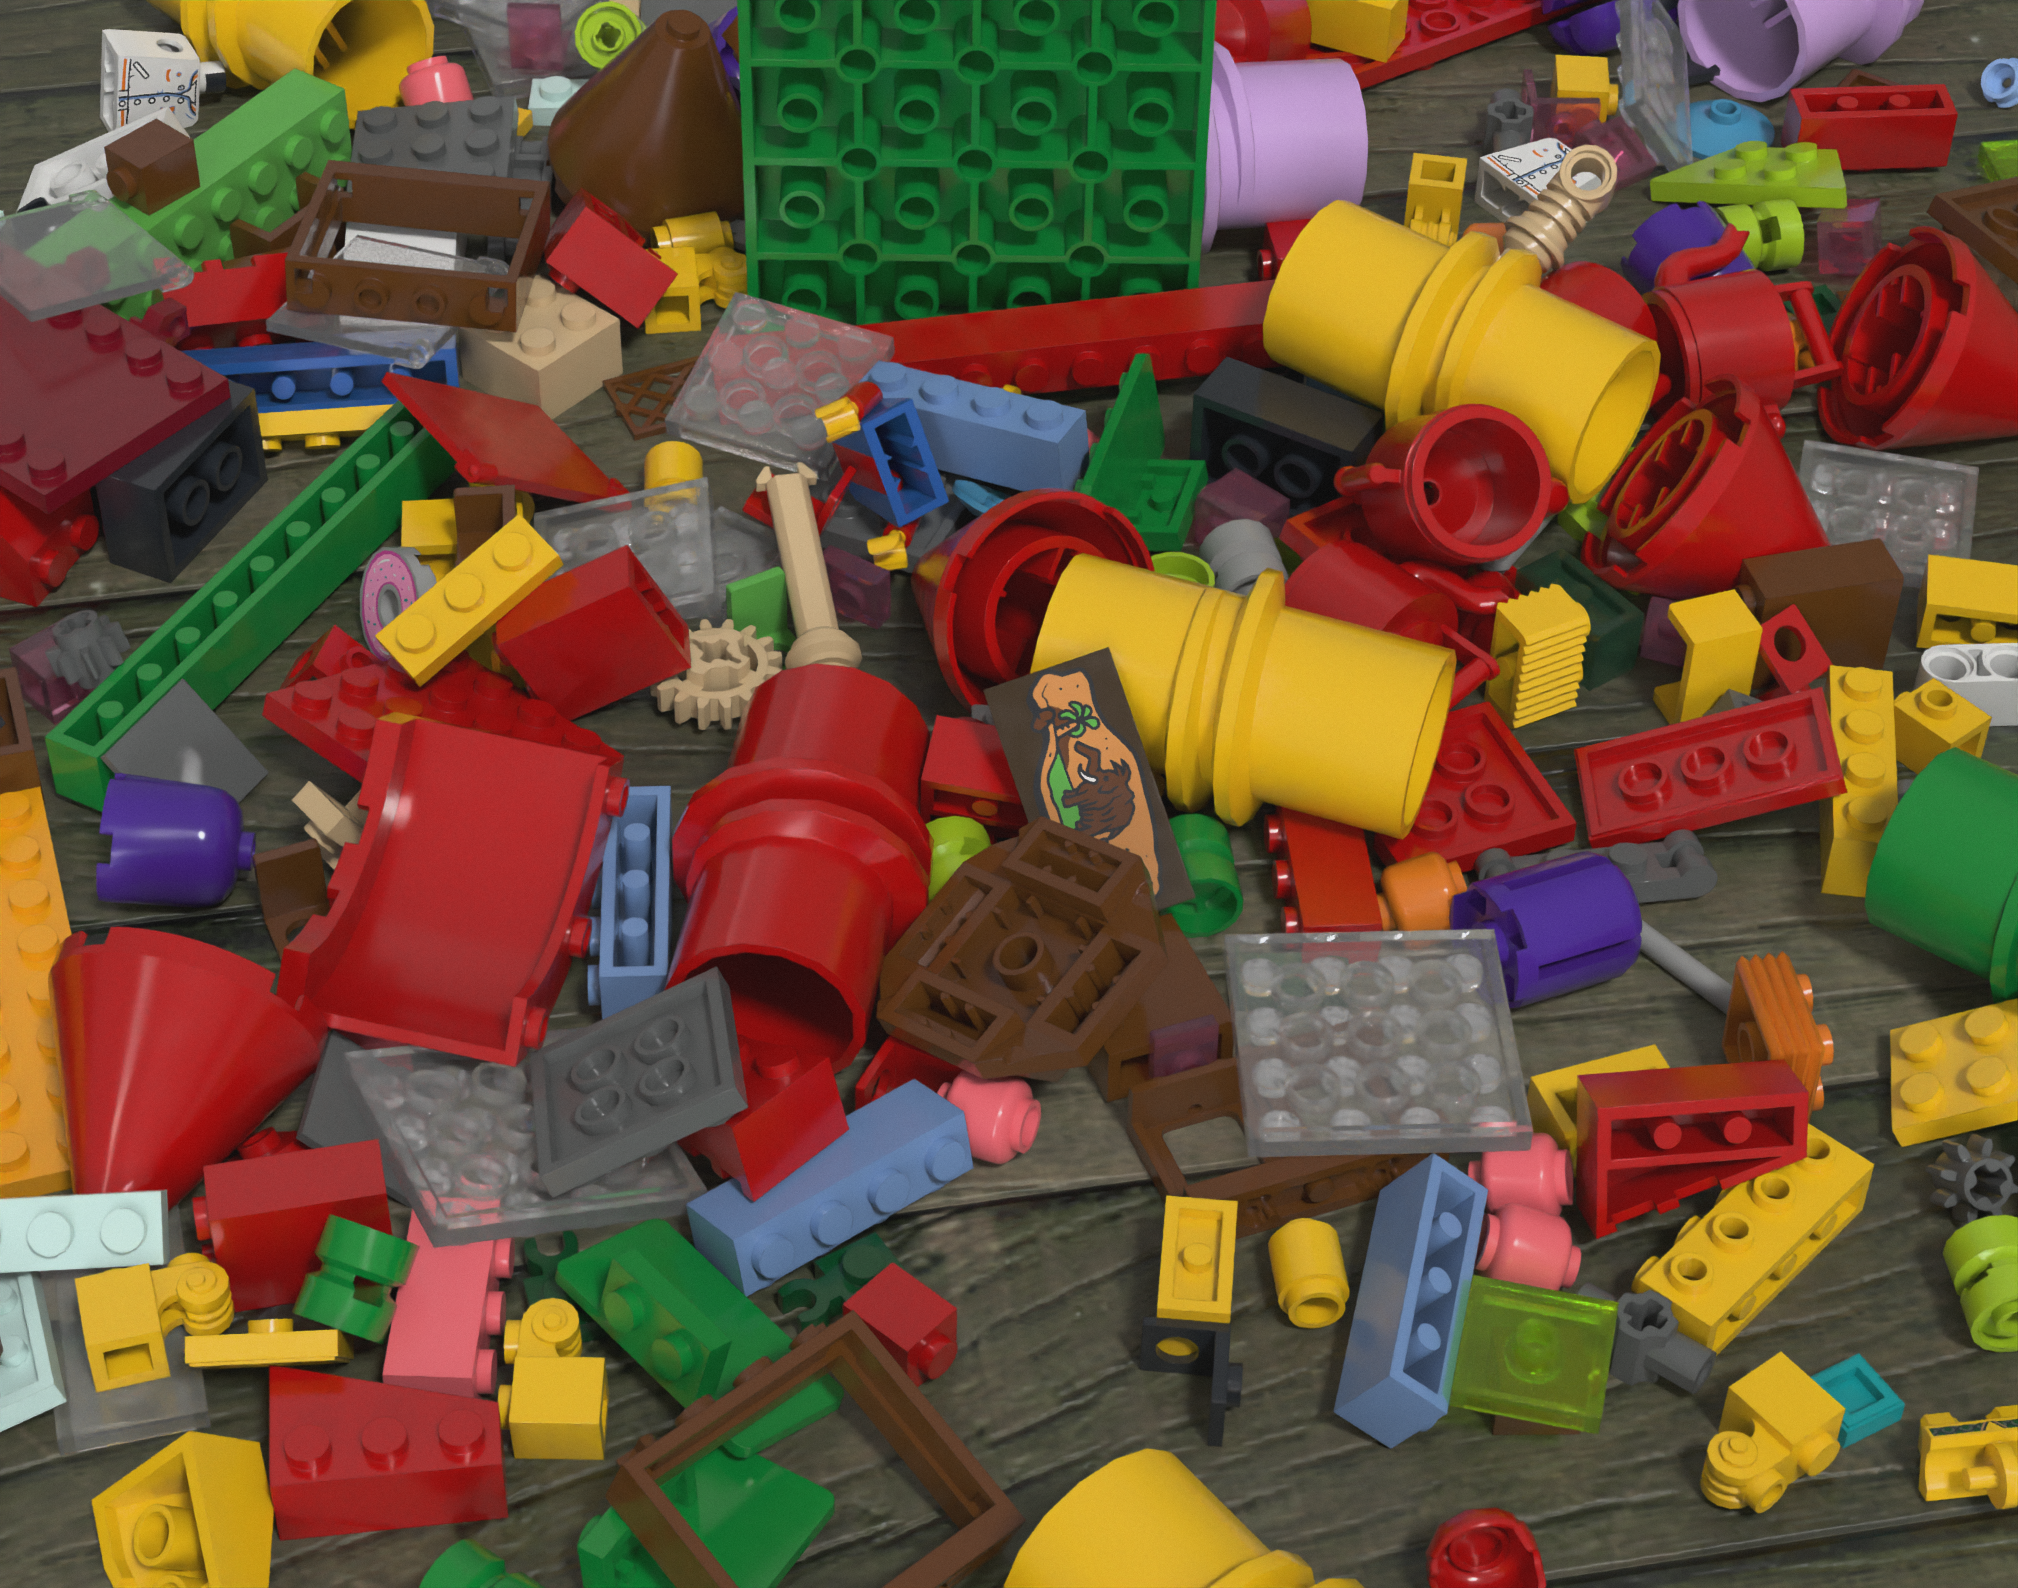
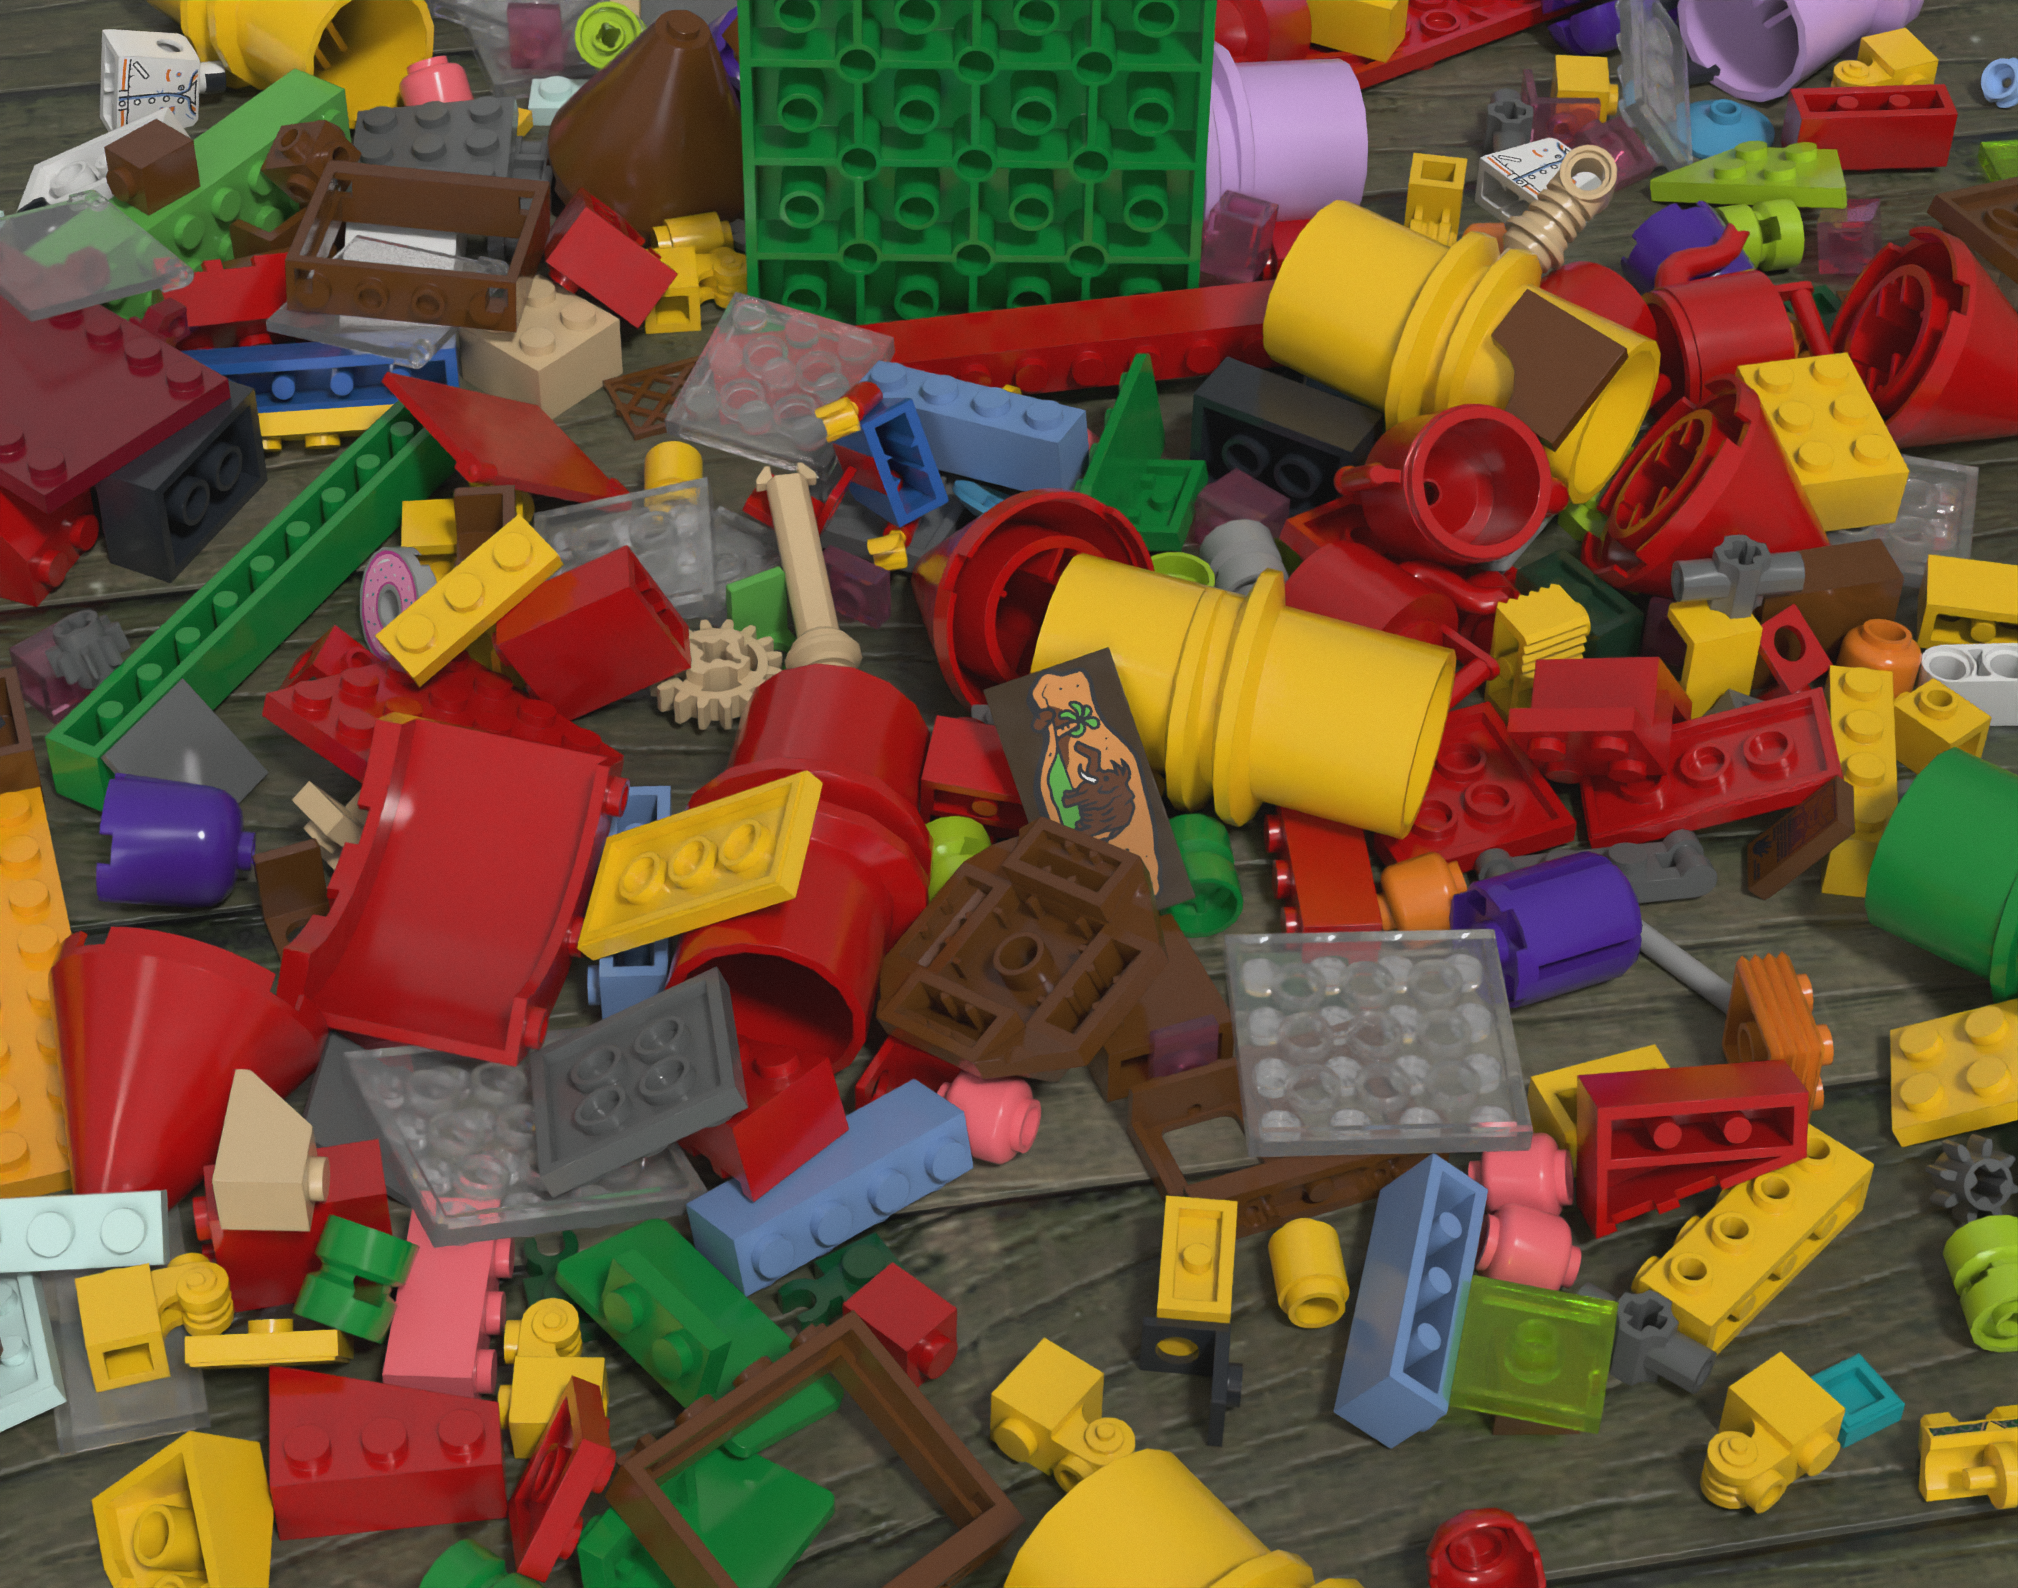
none -> tan slope [212,1069,330,1231]
none -> reddish brown brick [260,120,362,203]
none -> red plate [508,1375,616,1583]
none -> yellow tile [577,770,823,961]
none -> yellow brick [990,1337,1135,1493]
none -> clear pink brick [1200,190,1279,284]
none -> reddish brown tile [1491,288,1629,452]
none -> red bracket [1507,657,1692,784]
none -> dark grey axle [1671,535,1805,619]
none -> yellow brick [1735,352,1910,532]
none -> reddish brown tile [1747,775,1855,900]
none -> yellow brick [1831,27,1939,87]
none -> orange head [1835,619,1922,700]

